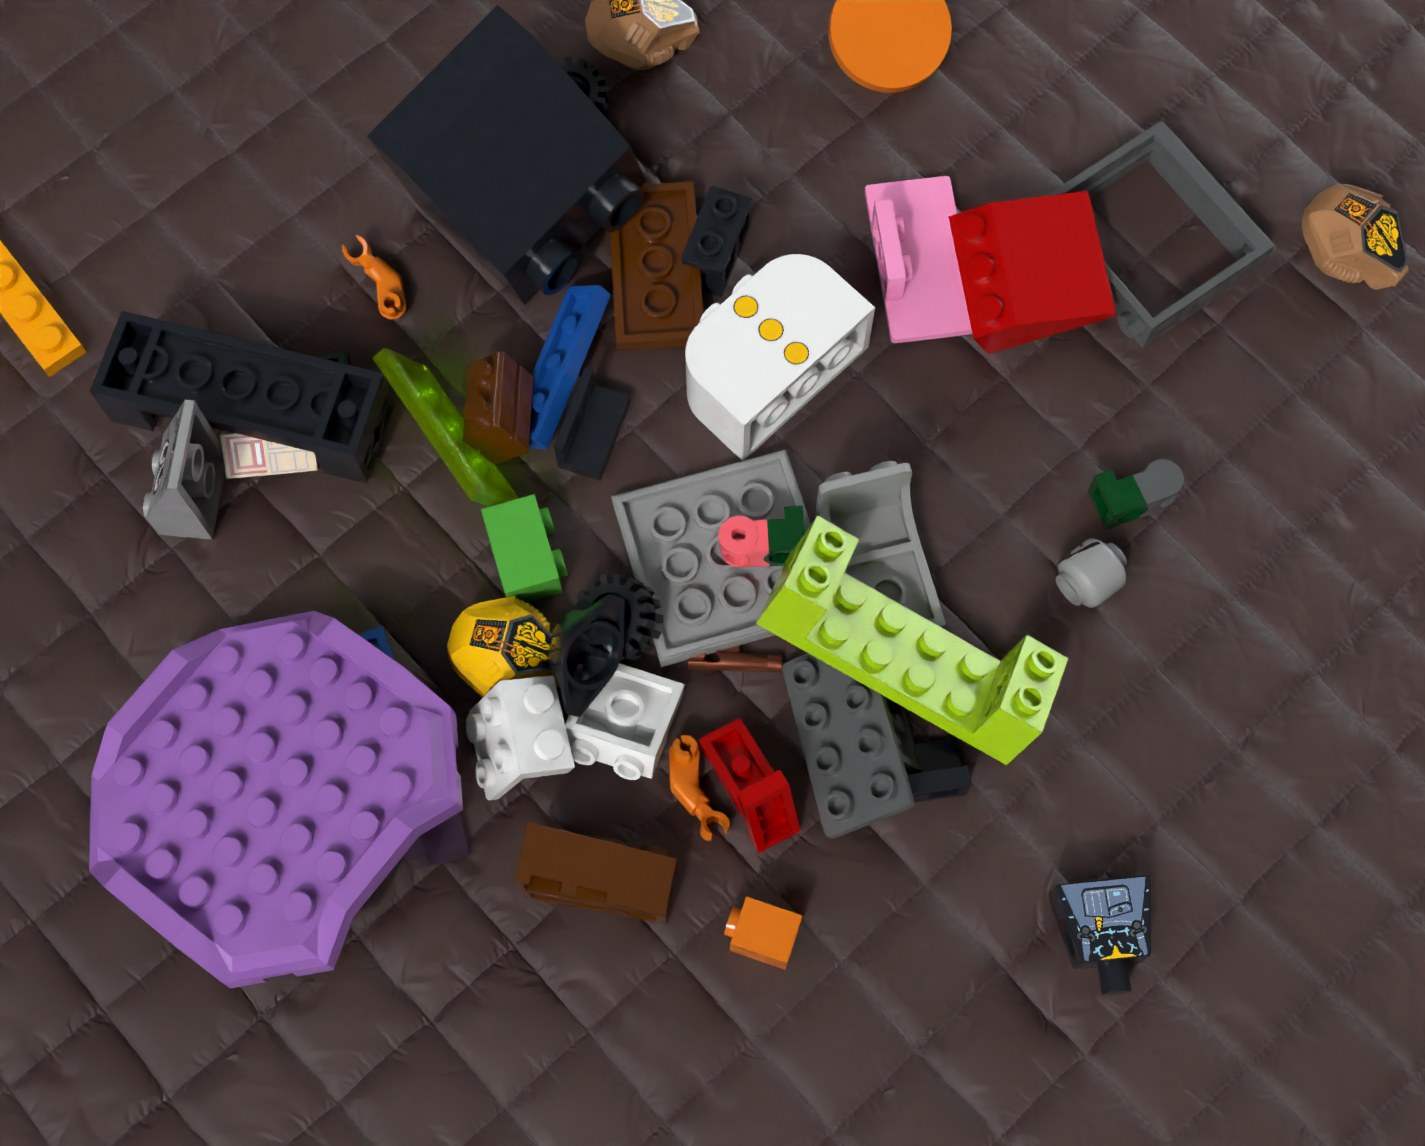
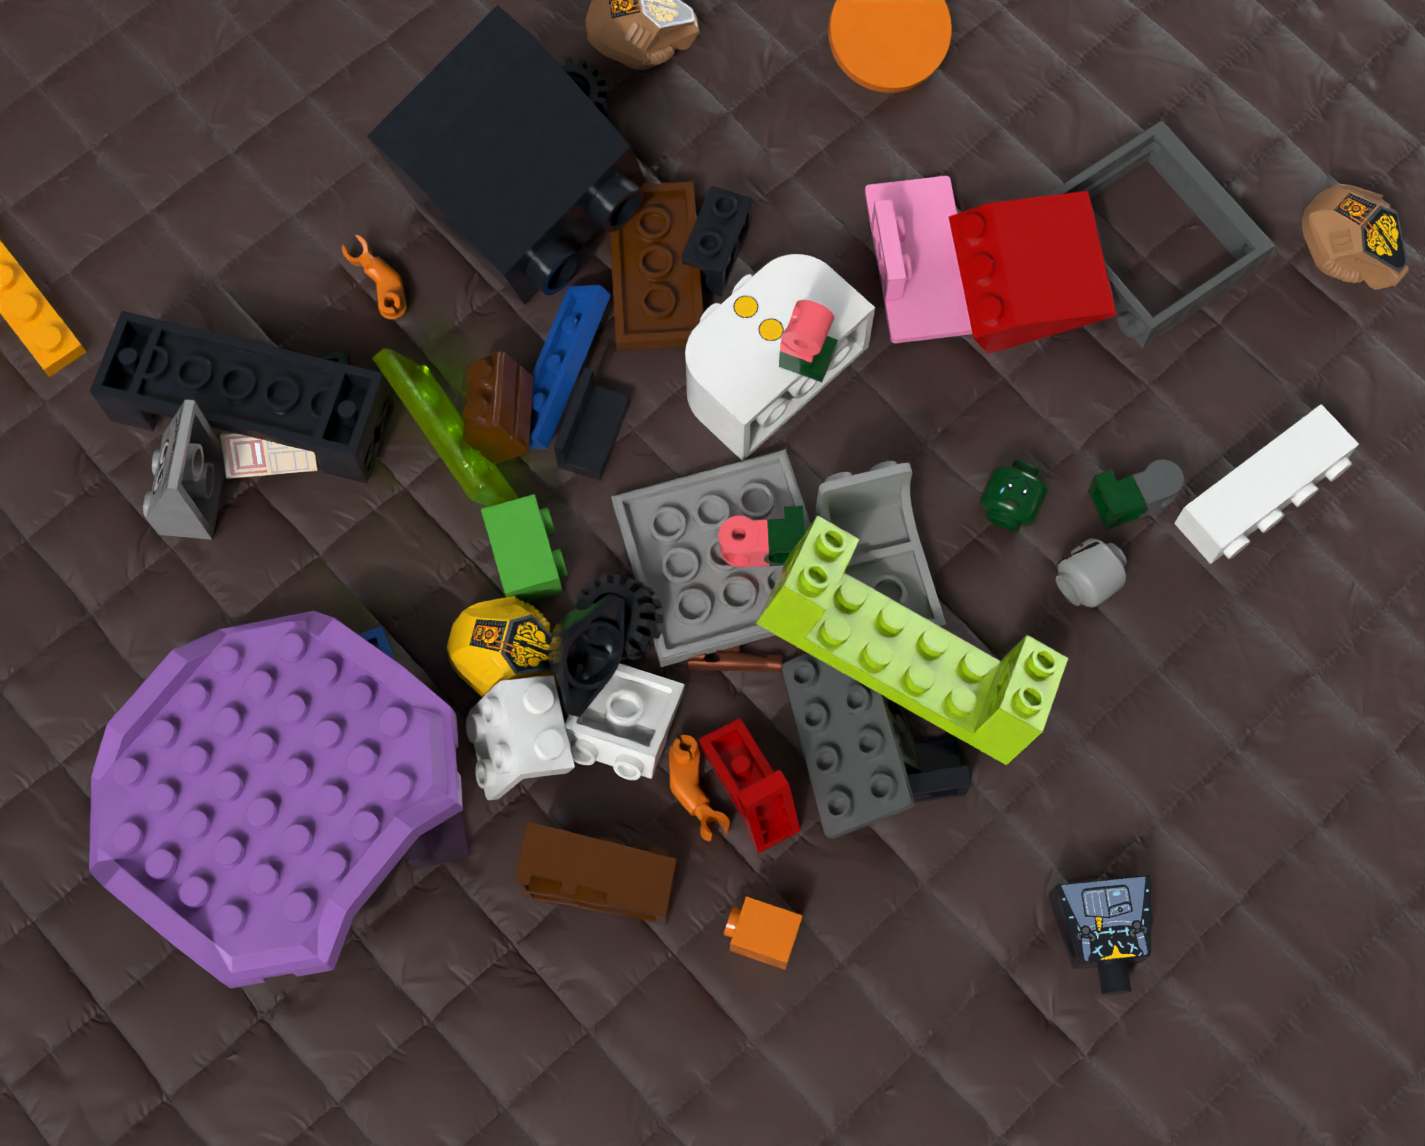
none -> coral leg [779,300,838,383]
none -> dark green head [980,460,1048,532]
none -> white brick [1174,404,1359,564]

